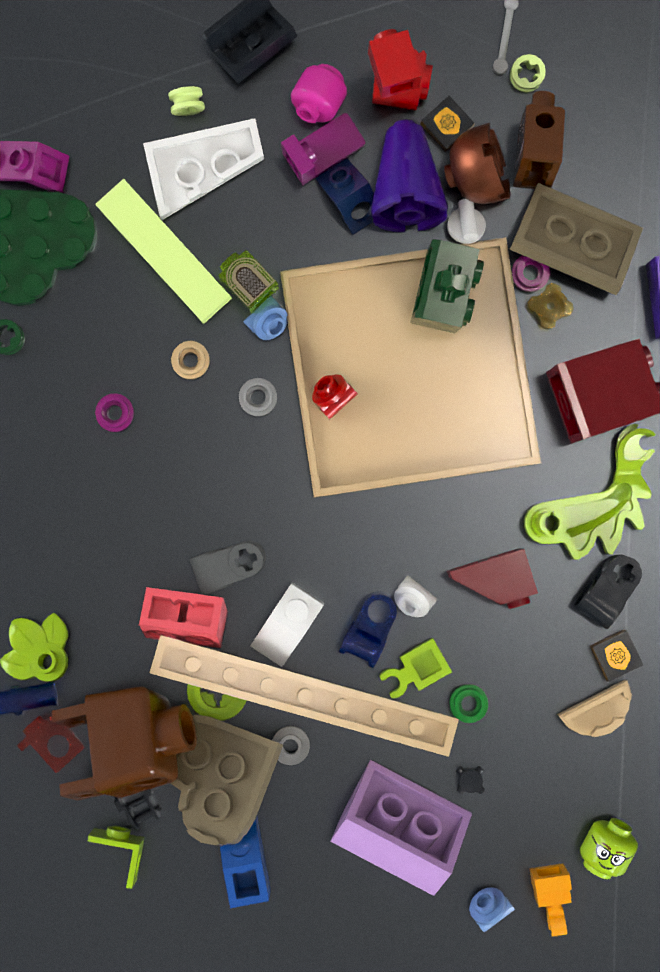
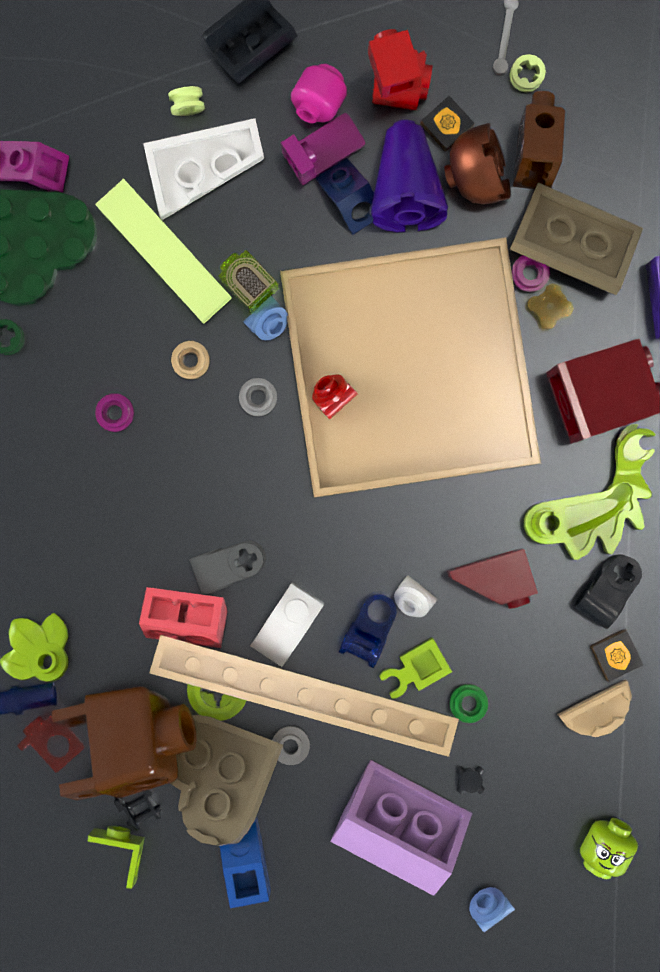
hinge [410,239,484,333] -> none
white plate [447,199,486,244] -> none
light orange piece [529,864,572,936] -> none

